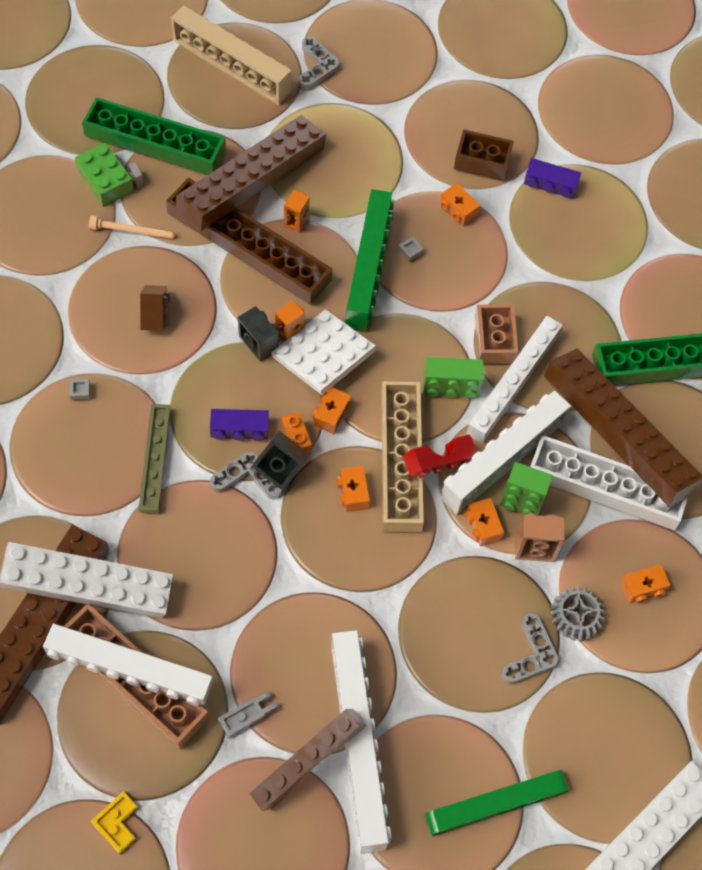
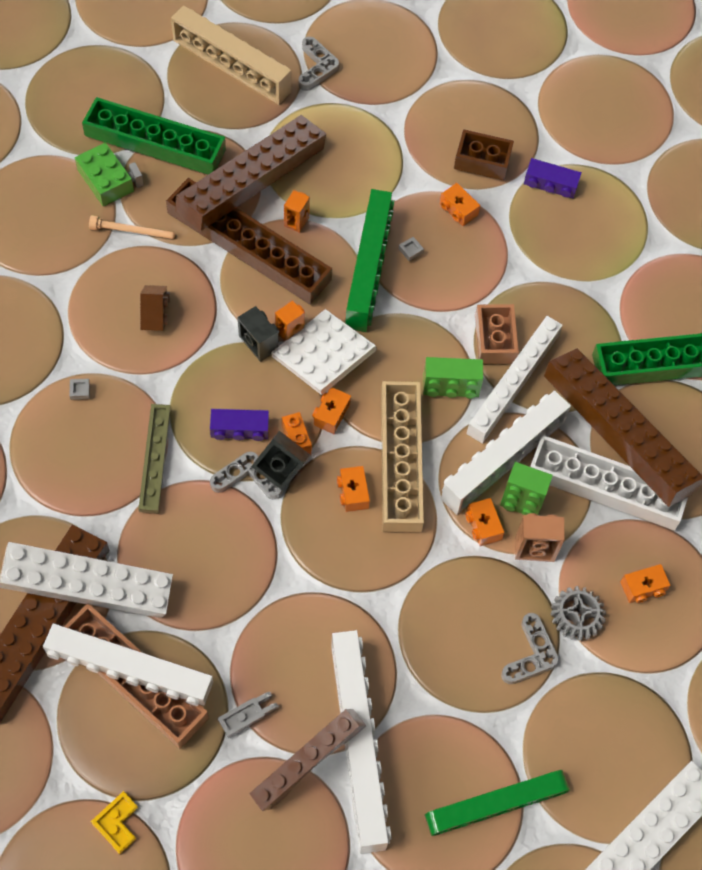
red arch [402,434,477,478] -> none

